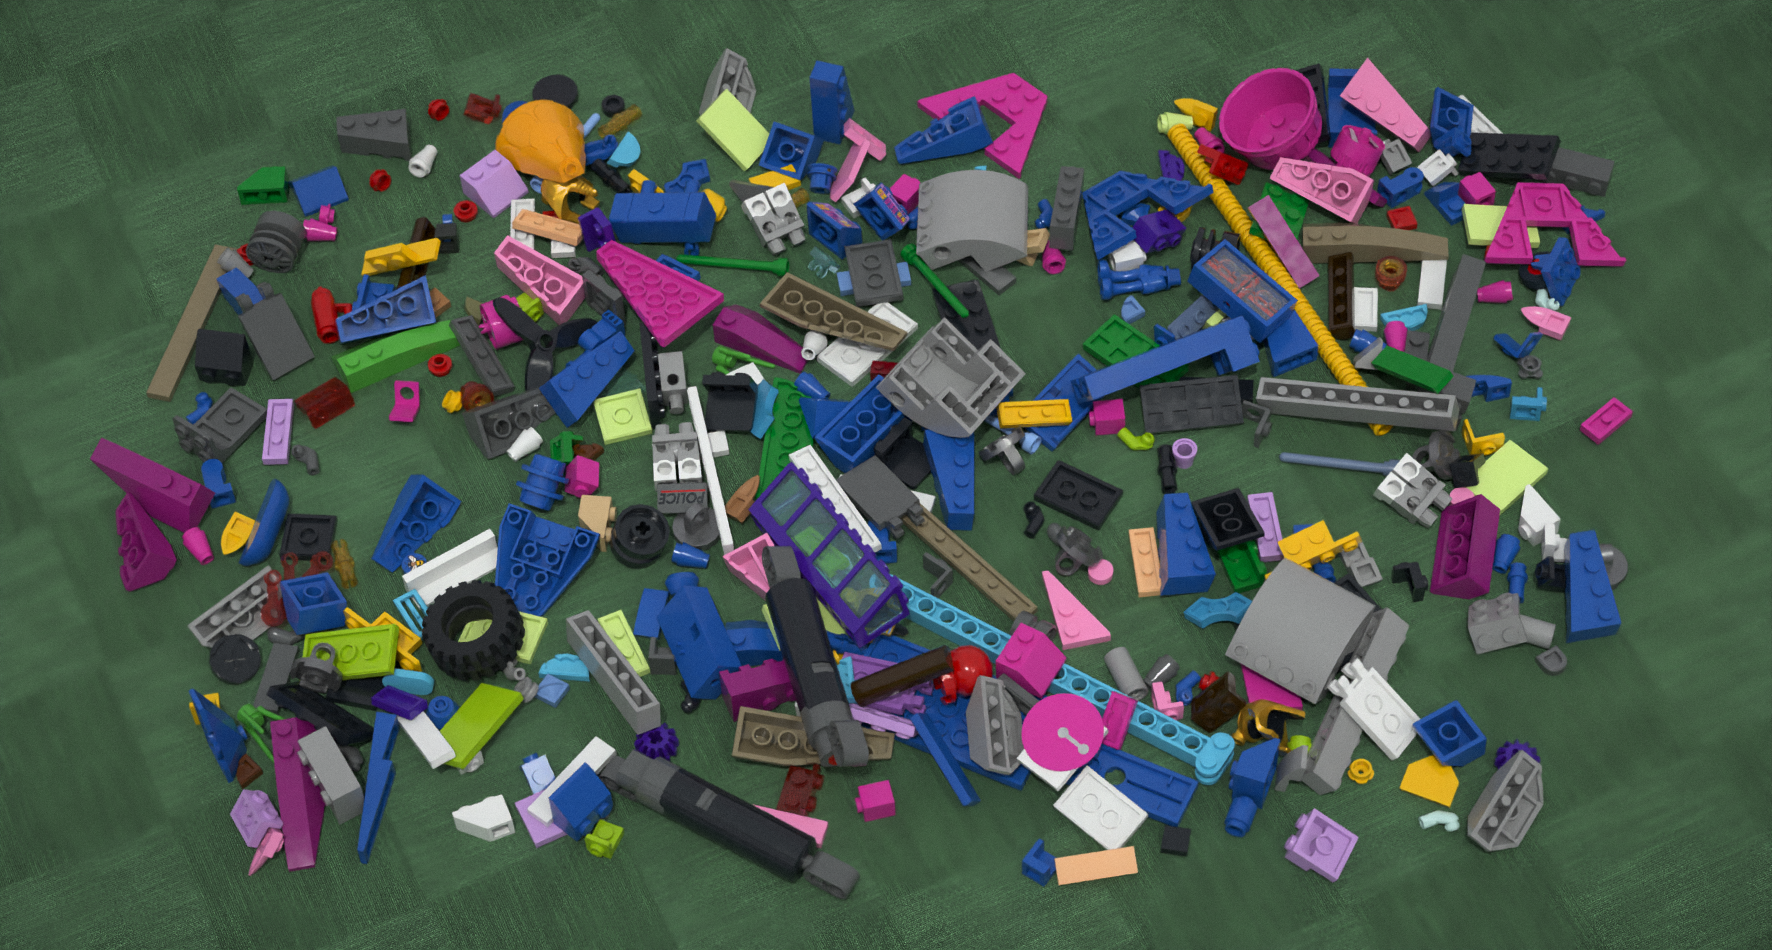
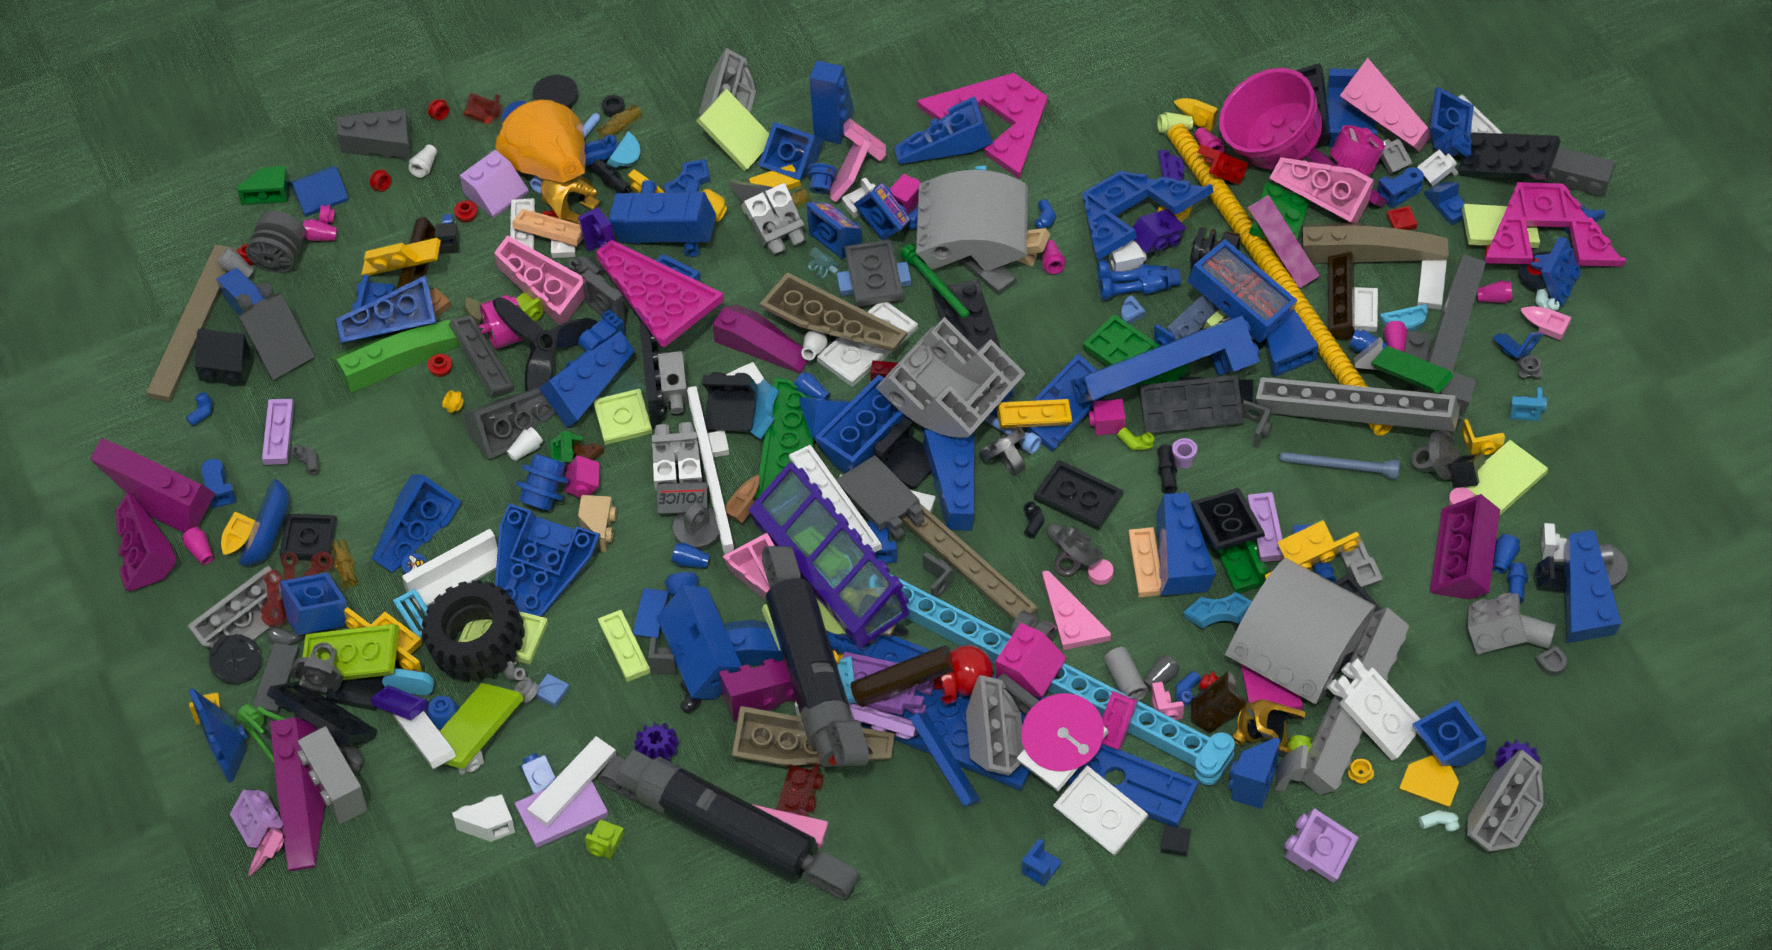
dark grey bracket [172,387,267,463] -> none
reddish brown tile [236,753,263,789] -> none
clear red bracket [294,377,355,429] -> none
red piece [311,286,352,343] -> none
blue slope [357,712,400,864] -> none
dark pink bracket [389,380,420,422] -> none
clear red piece [460,381,494,411] -> none
medium azure tile [538,653,590,682] -> none
blue slope [548,762,613,841] -> none
light grey brick [566,610,661,735] -> none
black wheel [609,504,670,569] -> none
green piece [676,254,790,277] -> none
bright green plant [712,345,775,374] -> none
dark pink brick [854,780,896,822] -> none
dark grey brick [1049,166,1084,250] -> none
light nougat tile [1054,846,1138,885] -> none
blue tile [1121,203,1151,226] -> none
blue brick [1224,796,1257,837] -> none
light grey hips [1373,453,1452,528] -> none
clear red piece [1375,256,1407,291] -> none
black bracket [1391,562,1428,602] -> none
dark pink brick [1458,172,1496,205] -> none
blue slope [1466,375,1512,402] -> none
white slope [1518,484,1561,547] -> none
dark pink plate [1580,397,1633,445] -> none

